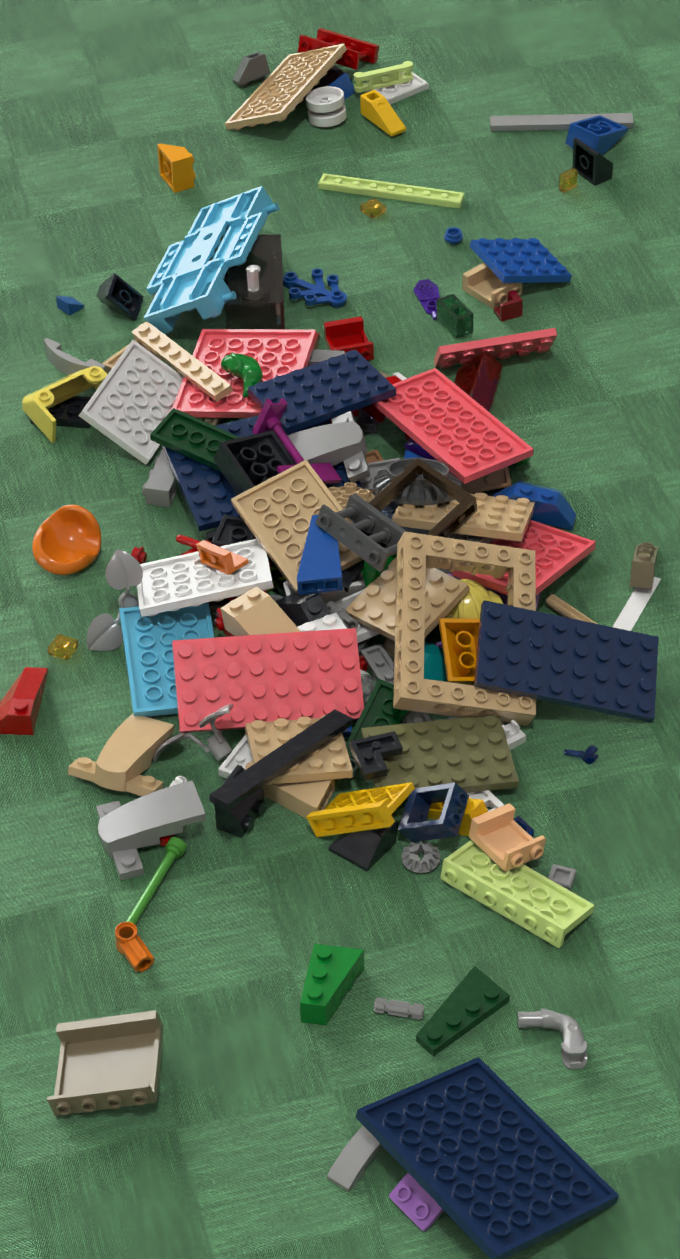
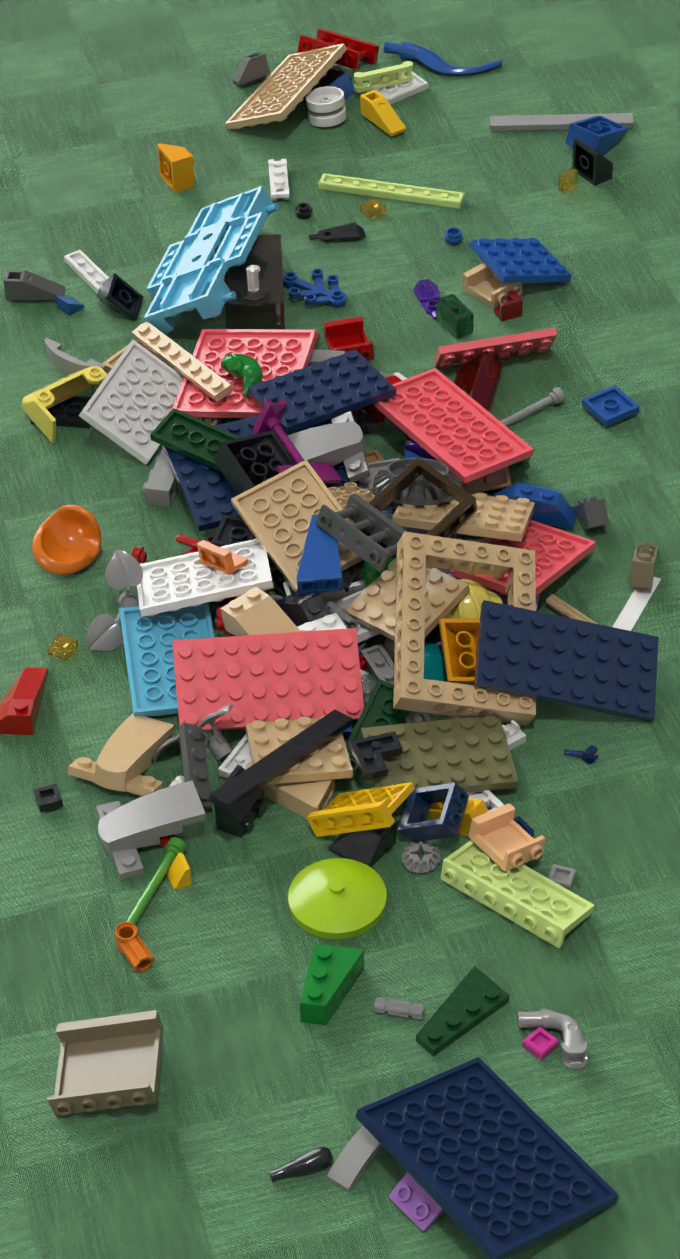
none -> dark grey slope [3,270,65,301]
none -> black plate [33,784,63,812]
none -> white tile [64,250,109,293]
none -> yellow slope [167,852,192,890]
none -> dark grey plate [179,722,212,812]
none -> white plate [268,159,290,201]
none -> black piece [268,1147,333,1182]
none -> lime dish [288,858,387,940]
none -> black plate [295,203,313,219]
none -> black piece [309,222,365,242]
none -> blue animal [384,42,502,75]
none -> light grey piece [500,387,565,427]
none -> dark pink tile [522,1026,559,1061]
none -> dark grey slope [572,496,610,530]
none -> blue plate [582,385,640,427]

